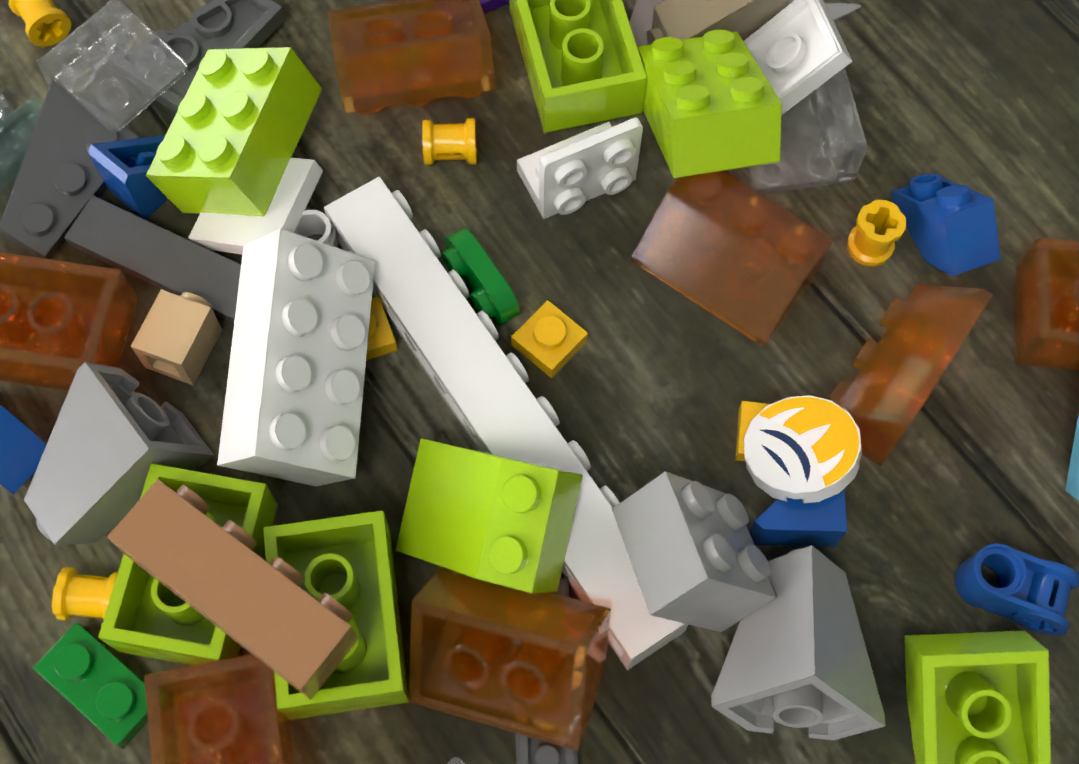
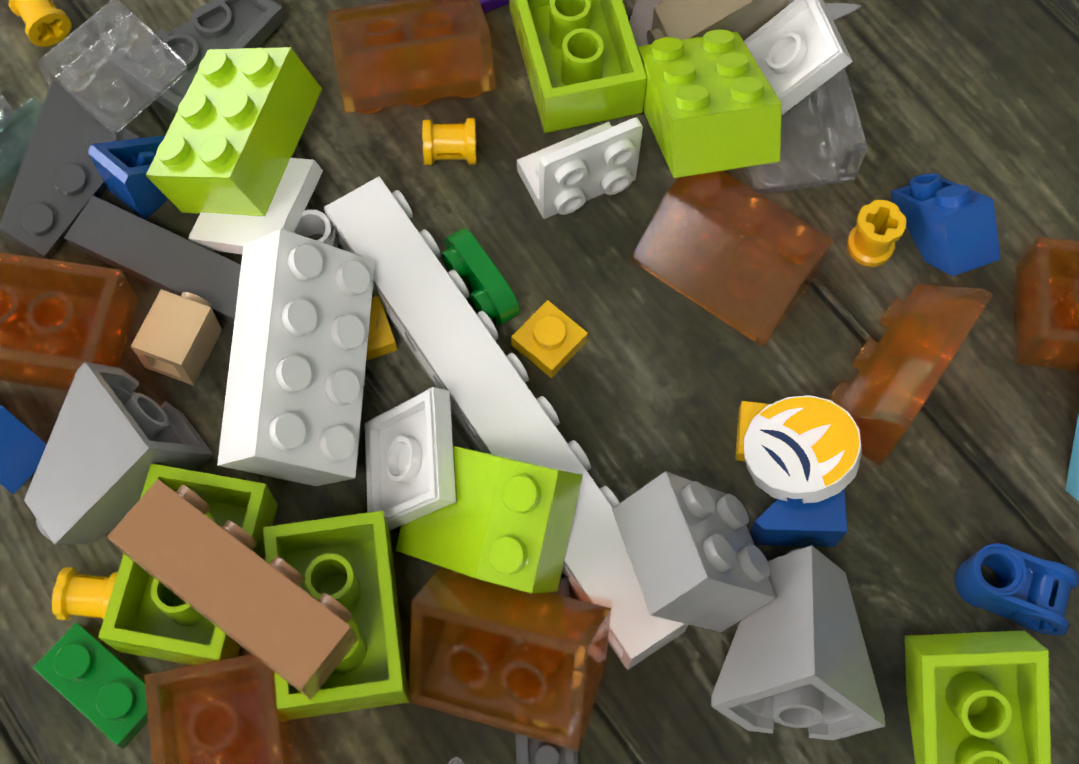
none -> white tile [365,387,456,530]

